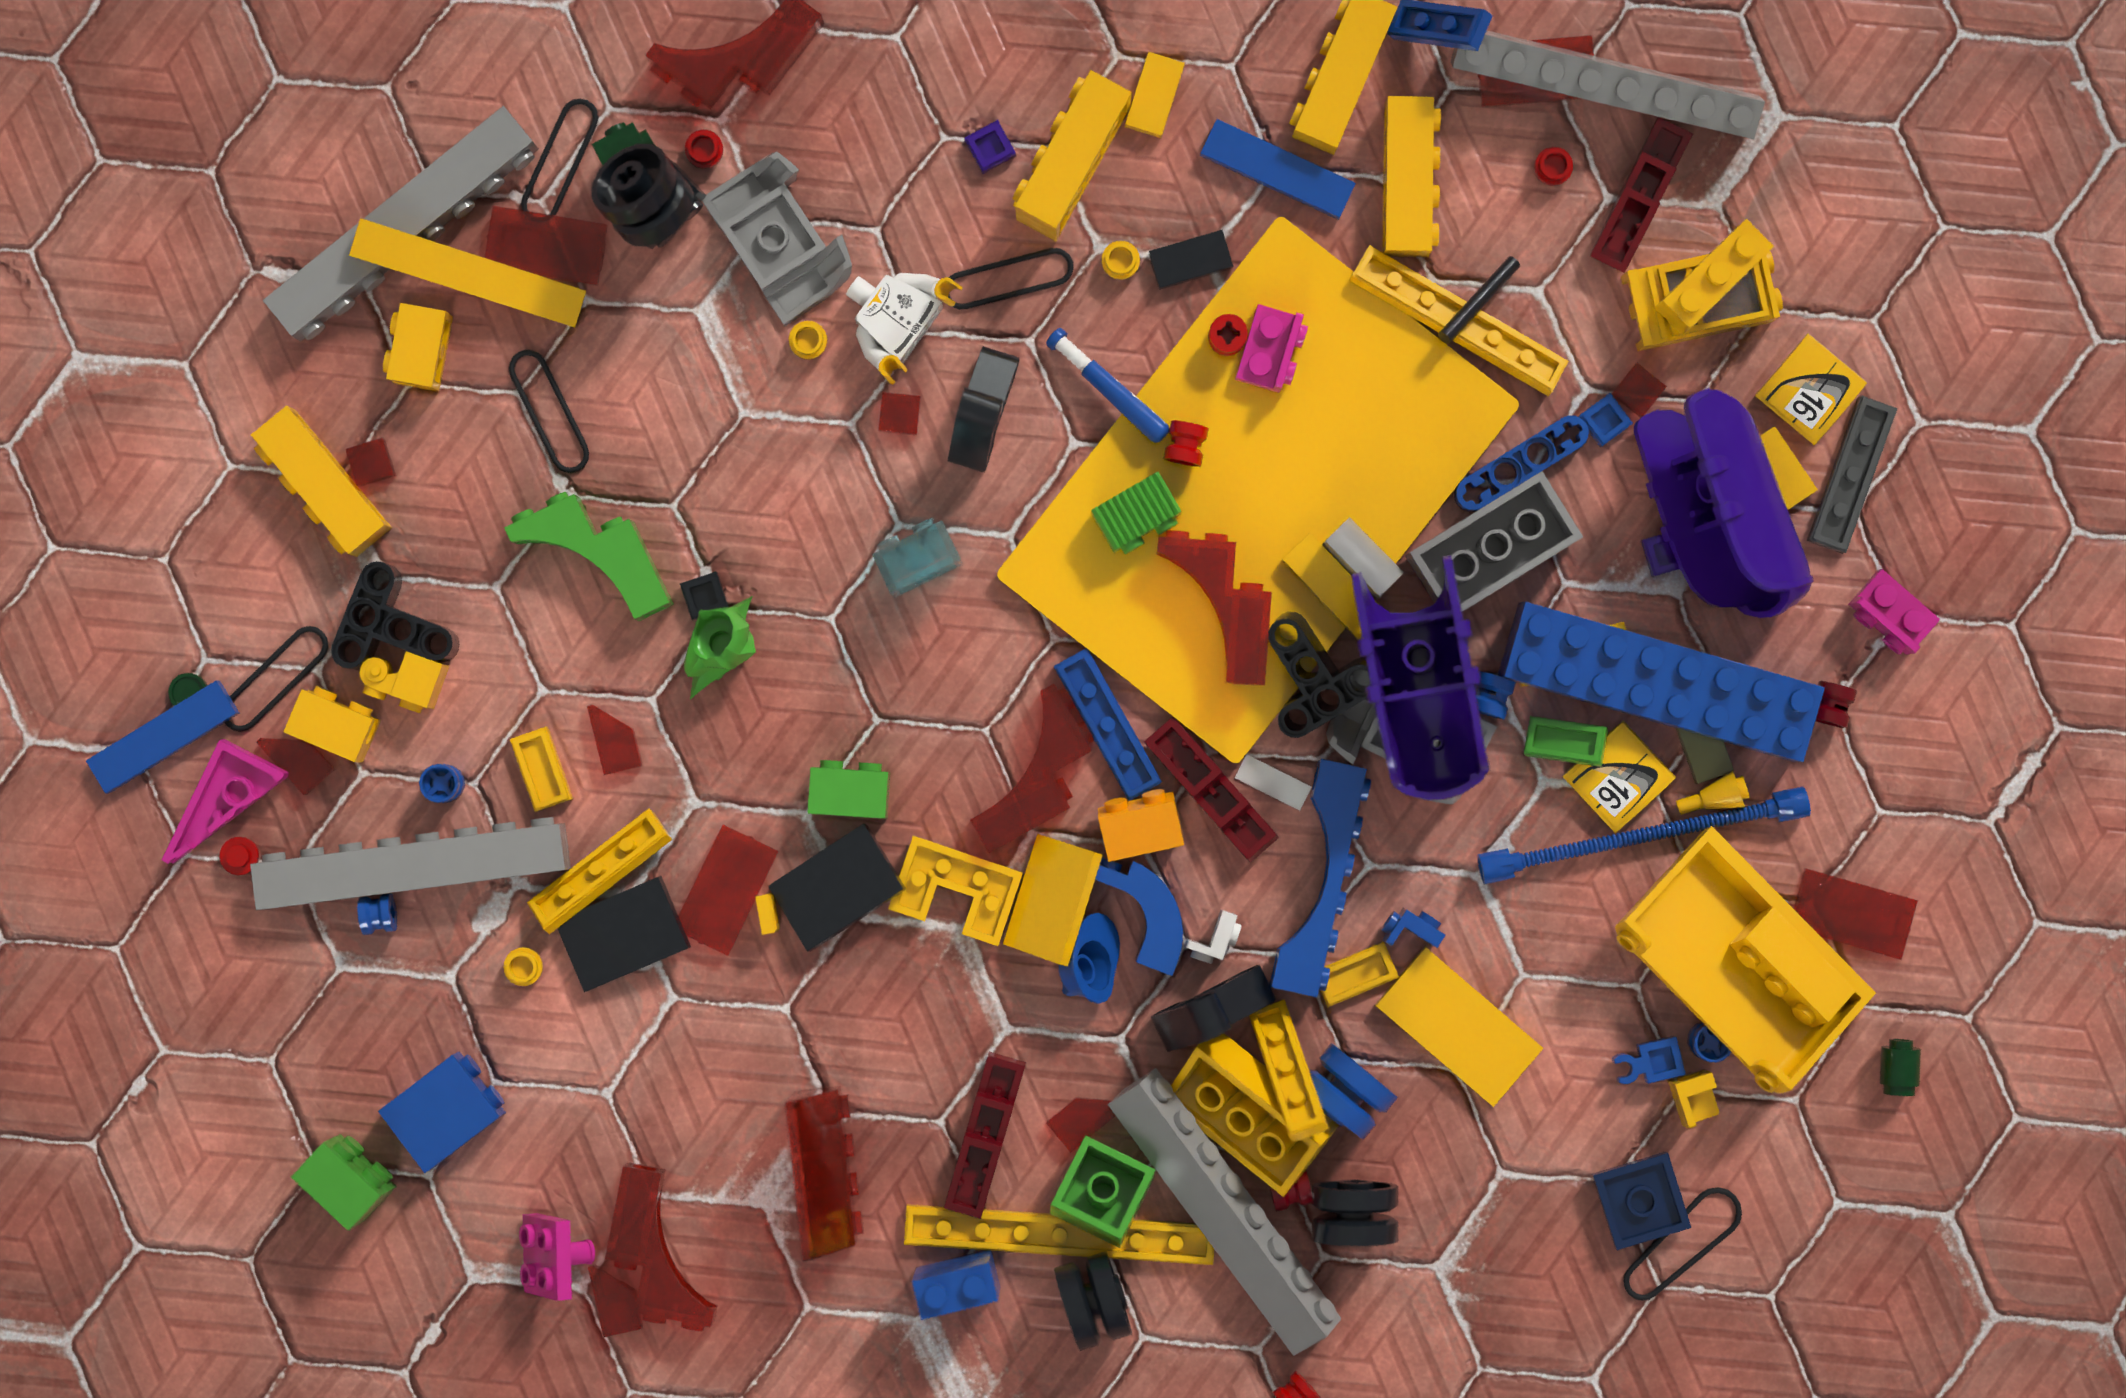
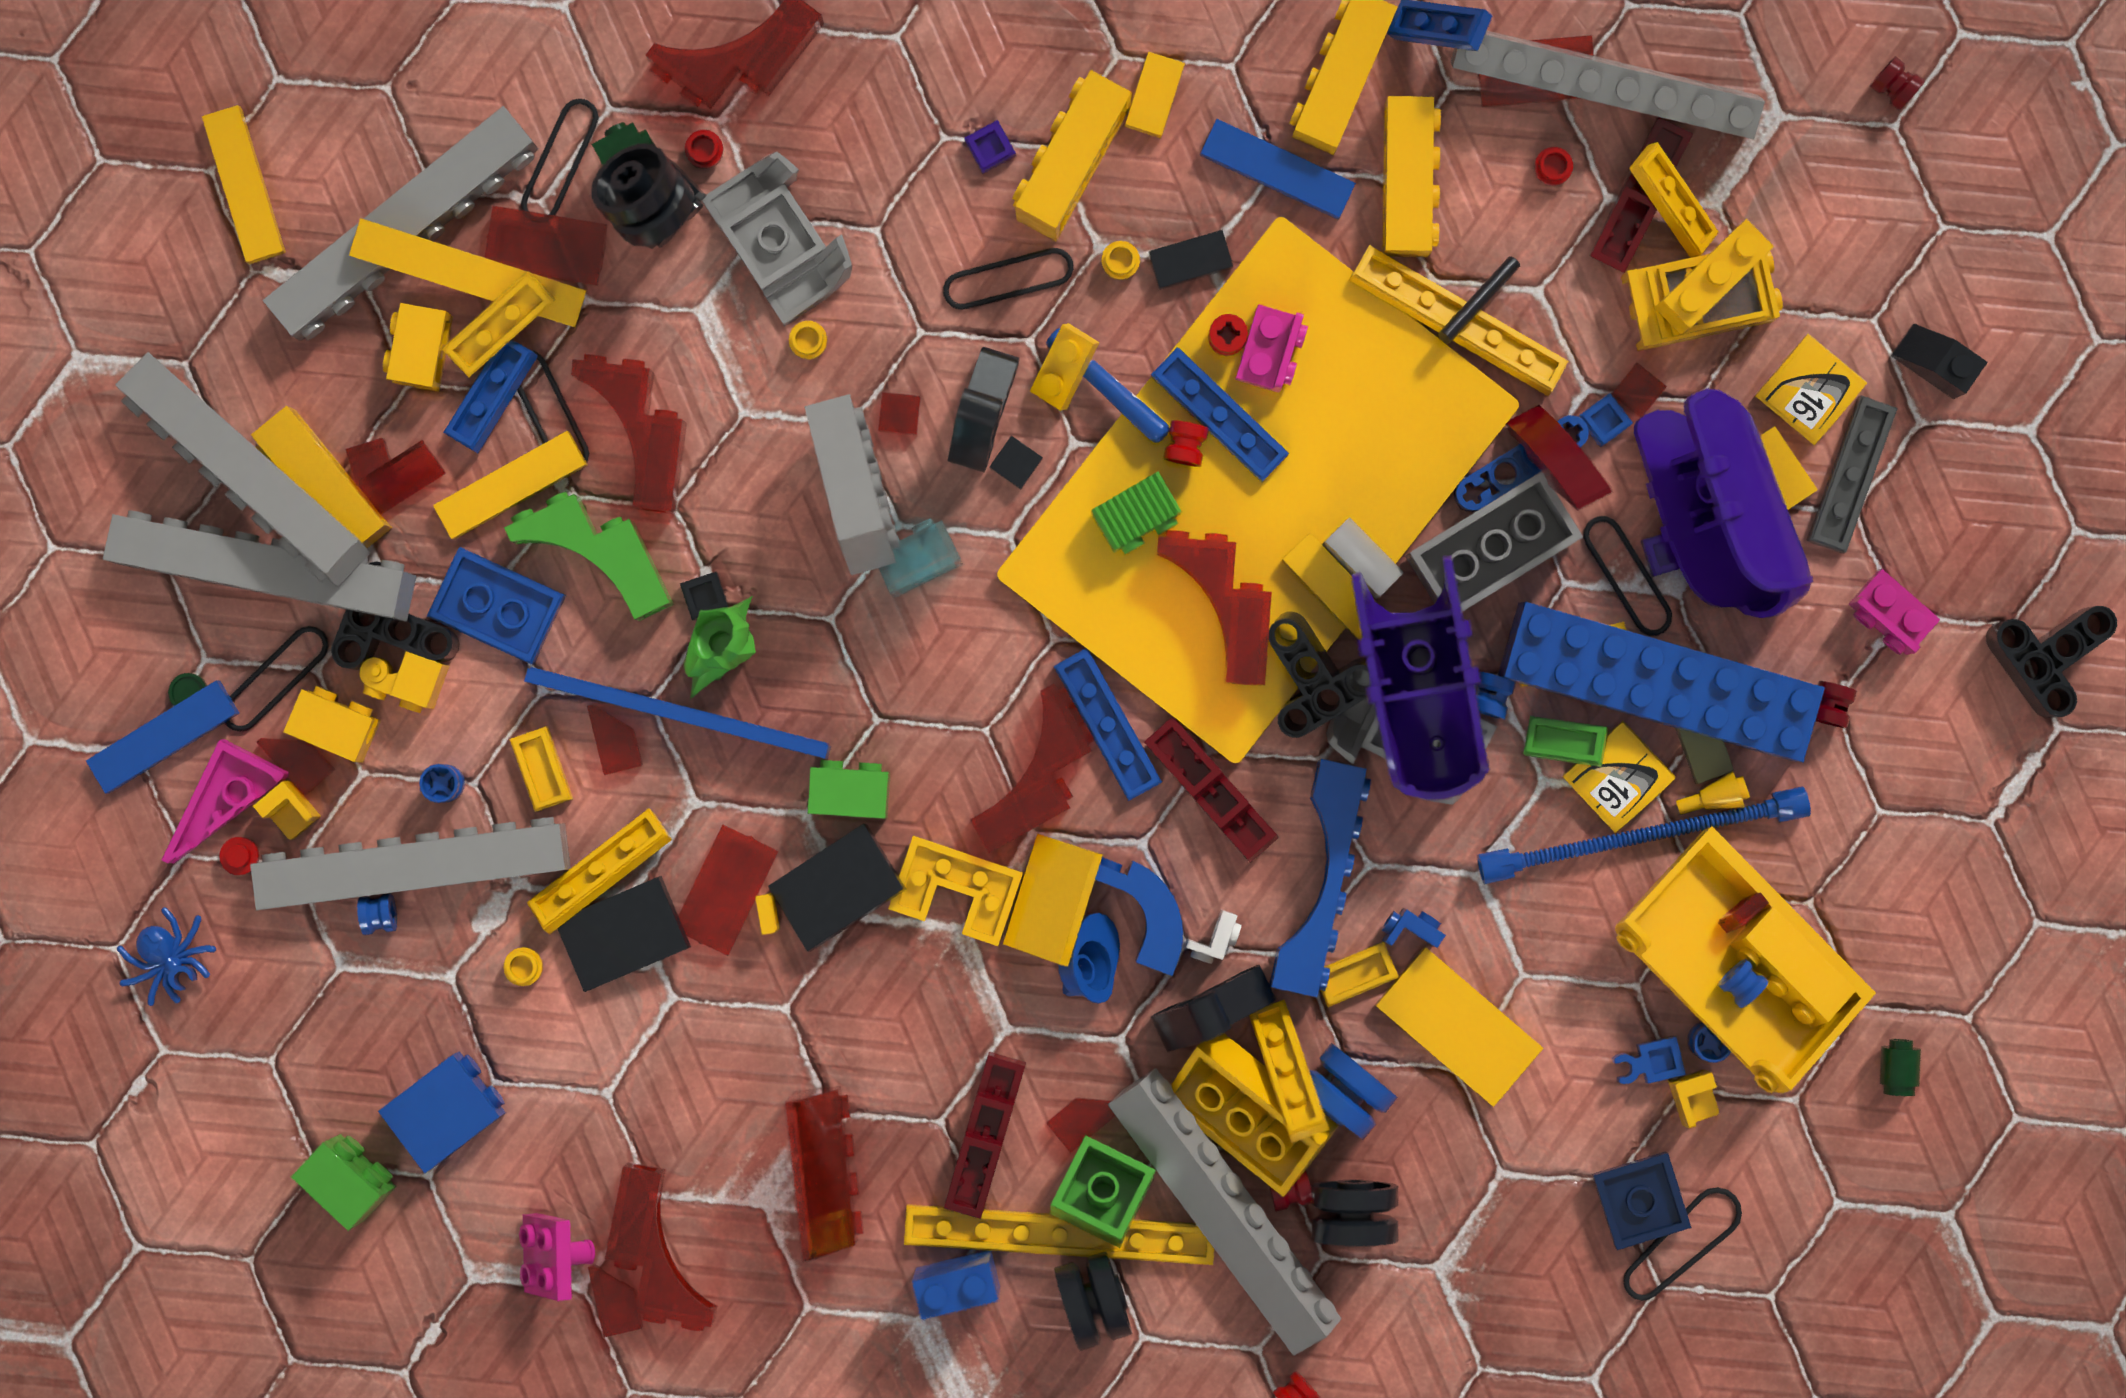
white torso [846,273,963,385] -> none
light orange brick [1098,789,1184,862] -> none
white sticker [1235,754,1312,811] -> none
clear red piece [1794,868,1918,960] -> none
none -> light grey brick [102,510,417,621]
none -> light grey brick [115,352,370,587]
none -> blue animal [117,907,216,1006]
none -> yellow tile [202,105,286,264]
none -> yellow panel [253,781,321,840]
none -> clear red tile [358,440,446,515]
none -> blue tile [427,547,566,665]
none -> yellow tile [433,431,588,540]
none -> yellow tile [442,271,555,378]
none -> blue tile [443,340,538,454]
none -> blue tile [524,667,831,759]
none -> clear red arch [571,354,687,514]
none -> light grey brick [804,394,900,575]
none -> black tile [989,436,1043,490]
none -> yellow plate [1030,323,1100,411]
none -> blue tile [1151,347,1289,482]
none -> dark red slope [1506,405,1613,511]
none -> black piece [1584,516,1672,636]
none -> yellow tile [1629,142,1719,258]
none -> clear red tile [1718,892,1769,933]
none -> blue wheel [1718,959,1769,1008]
none -> dark red wheel [1870,56,1925,110]
none -> black slope [1890,324,1988,399]
none -> black beam [1986,606,2117,718]

